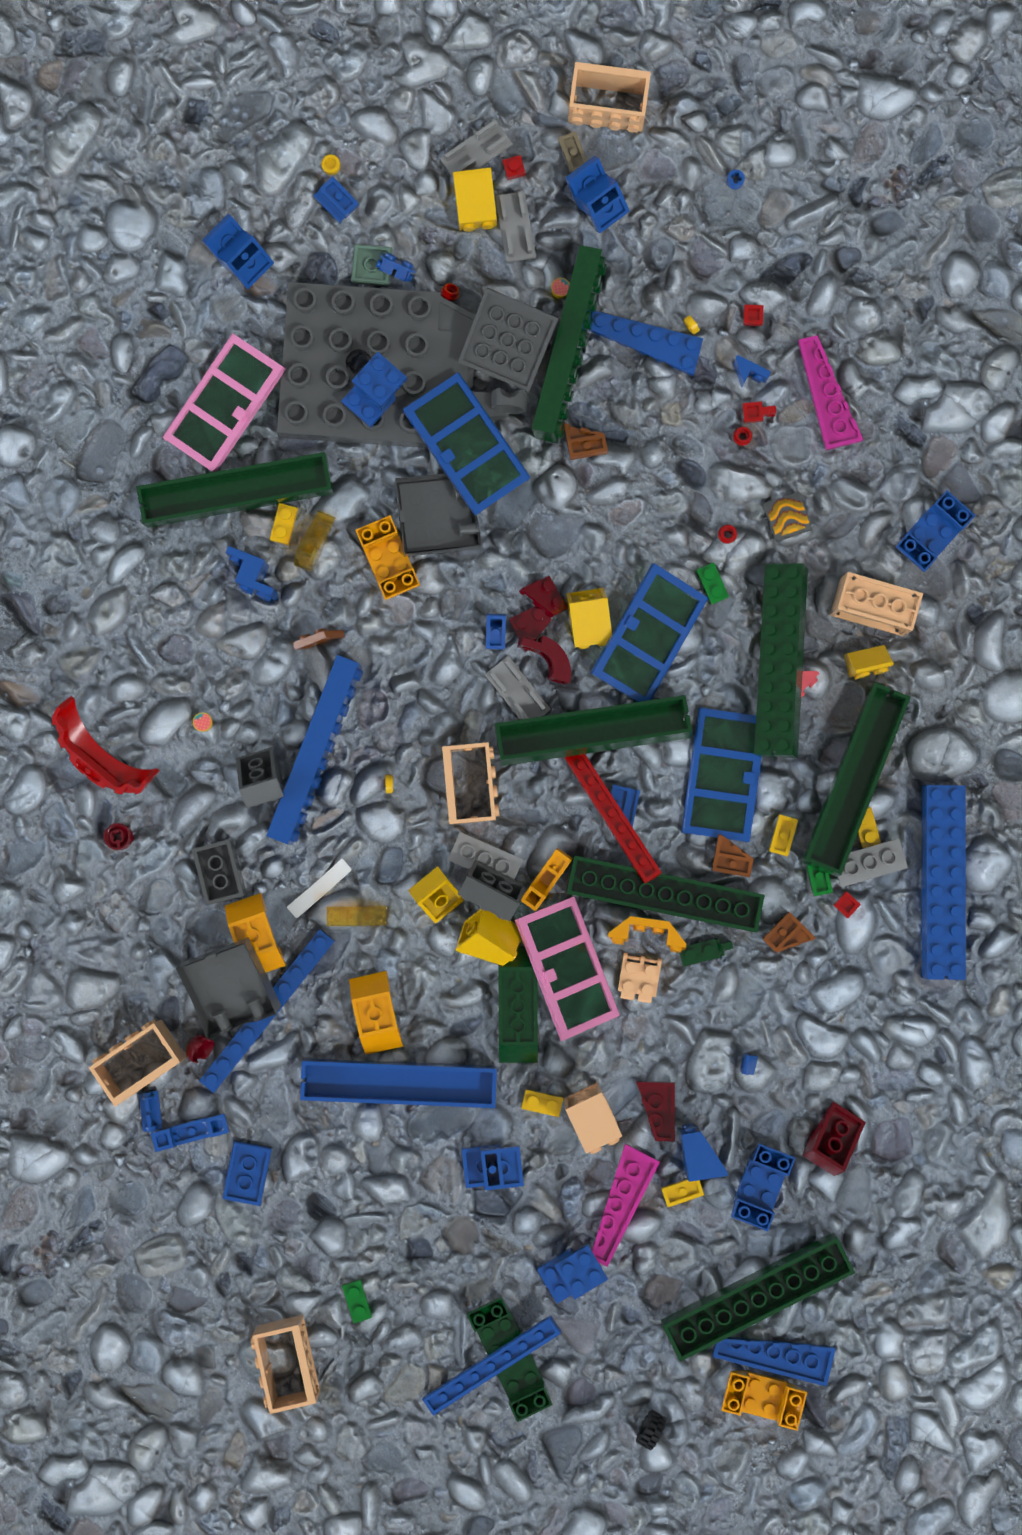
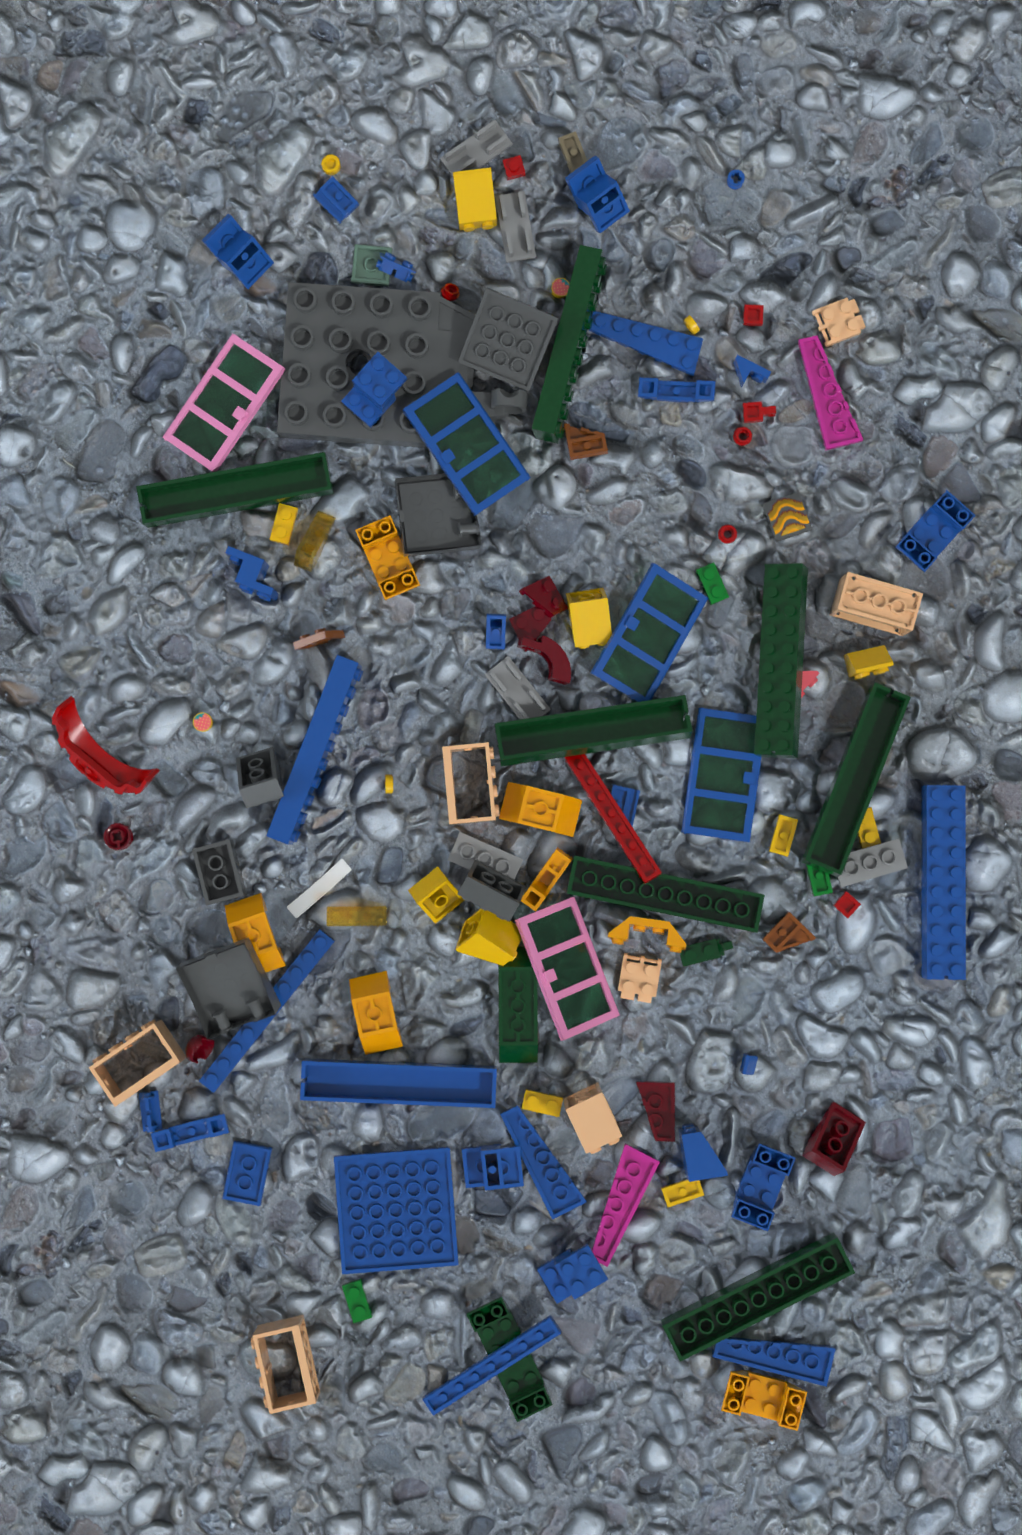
light nougat hose [568,62,651,133] -> none
black tyre [636,1410,667,1451] -> none
dark orange wing [711,834,754,877] -> none
none -> blue plate [334,1147,459,1274]
none -> light orange slope [499,782,582,837]
none -> blue wing [500,1105,587,1220]
none -> blue slope [638,377,716,402]
none -> light nougat plate [812,298,866,347]

